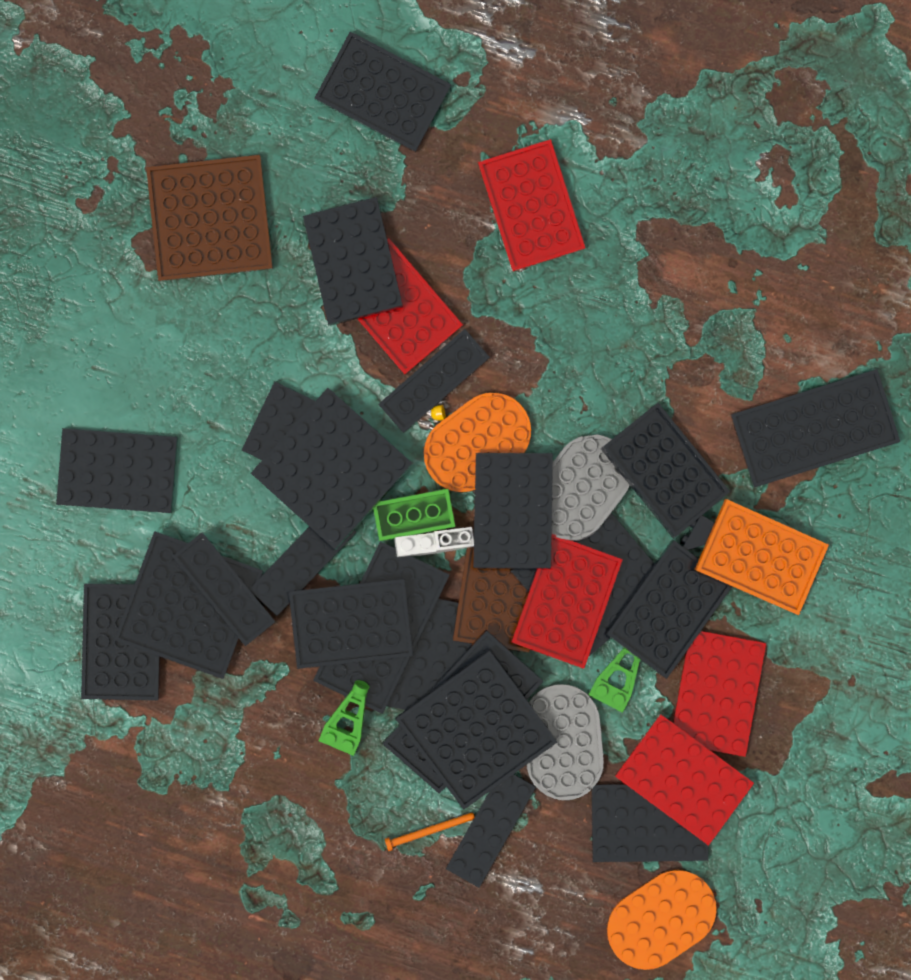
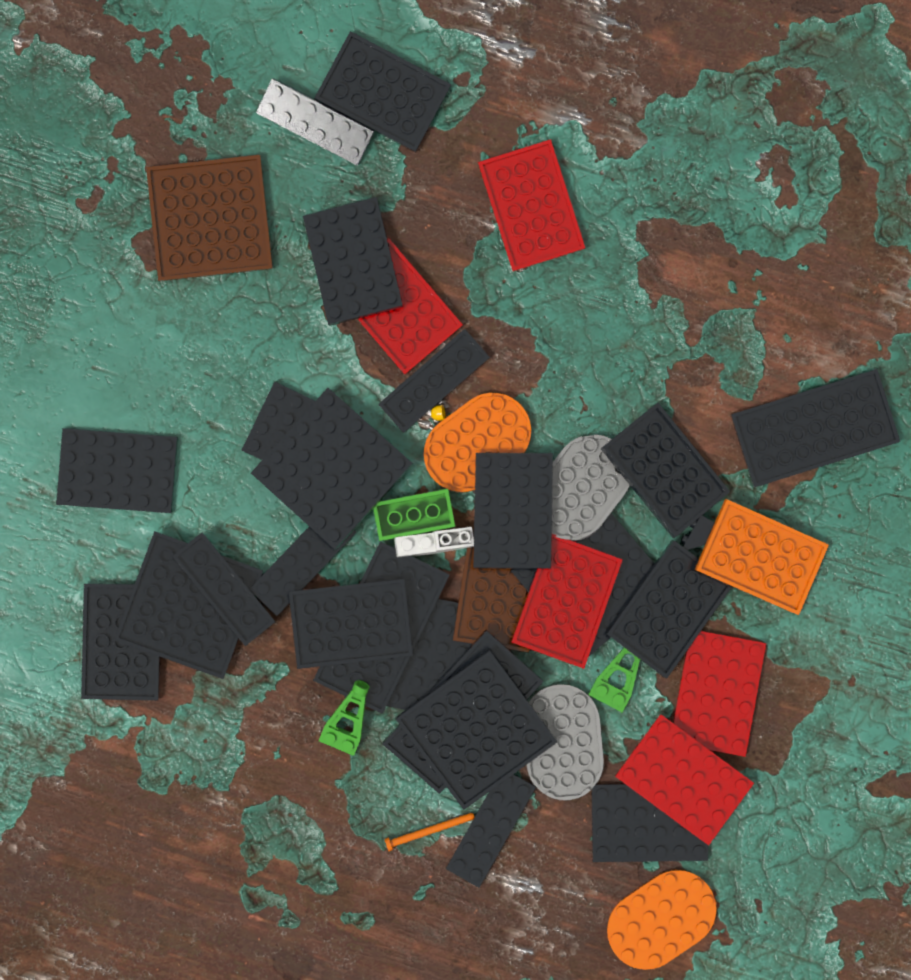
none -> plate [256,78,375,165]

